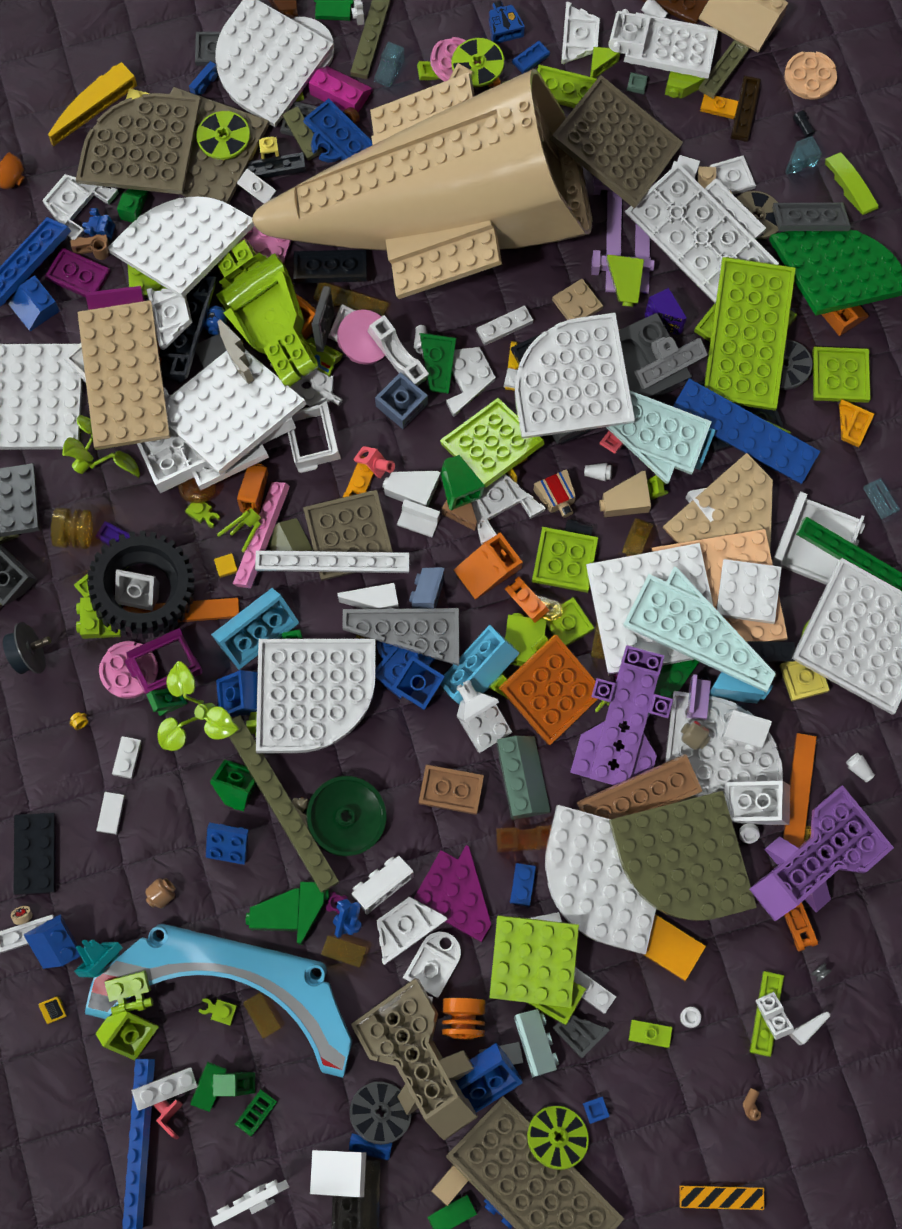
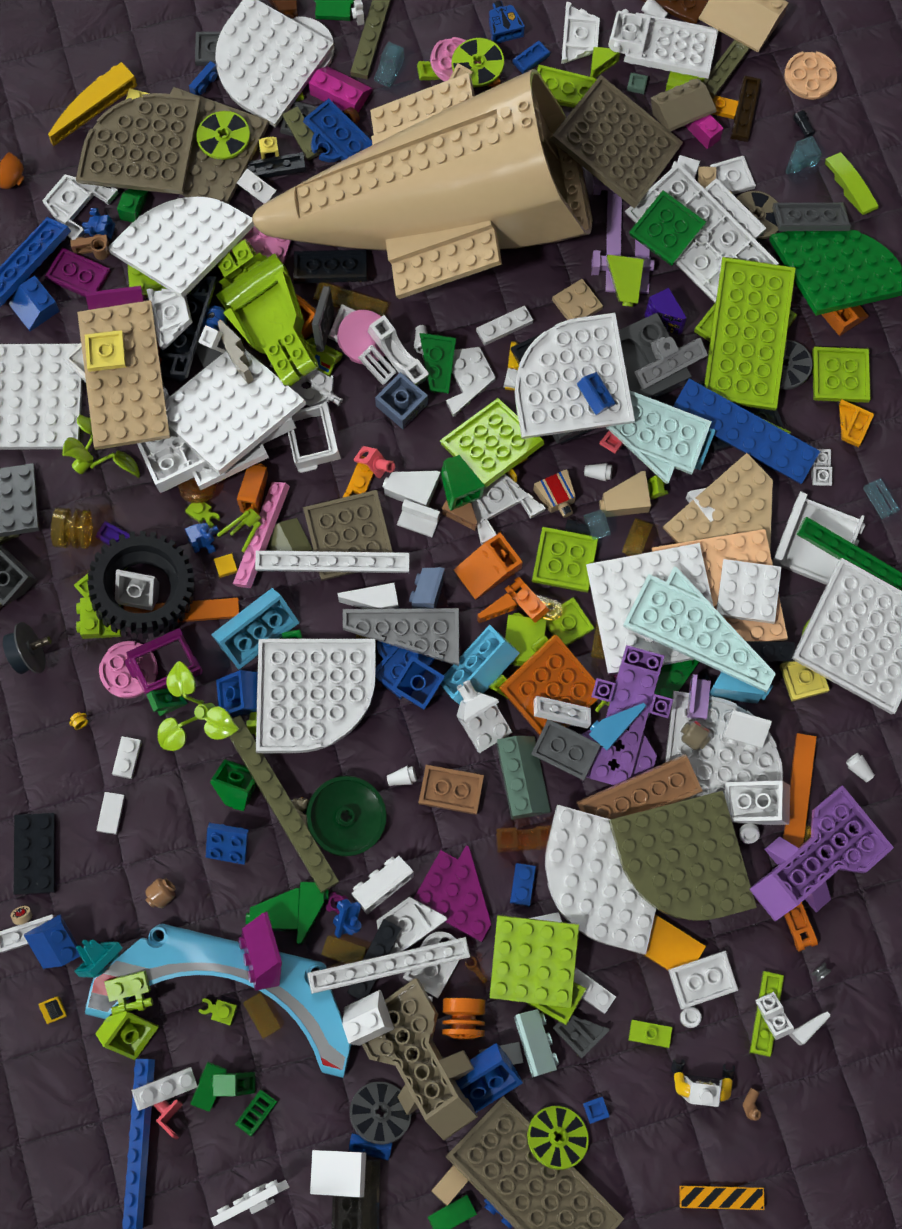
none -> light yellow plate [85,330,126,372]
none -> blue piece [185,523,219,554]
none -> white panel [198,325,225,354]
none -> magenta slope [239,912,282,991]
none -> white tile [307,937,470,994]
none -> white slope [342,990,394,1046]
none -> black plate [347,919,402,999]
none -> white tile [358,345,396,385]
none -> white cone [387,765,417,786]
none -> clear orange hand [465,956,487,984]
none -> orange slope [477,593,517,623]
none -> dark grey plate [531,719,601,780]
none -> white plate [534,696,591,729]
none -> blue slope [577,372,616,415]
none -> clear light blue panel [583,510,611,540]
none -> dark azure slope [589,703,647,750]
none -> green plate [629,190,706,266]
none -> dark tan slope [651,78,716,132]
none -> white tile [668,951,738,1009]
none -> torso [671,1058,735,1107]
none -> dark pink slope [684,115,724,149]
none -> white slope [811,449,832,486]

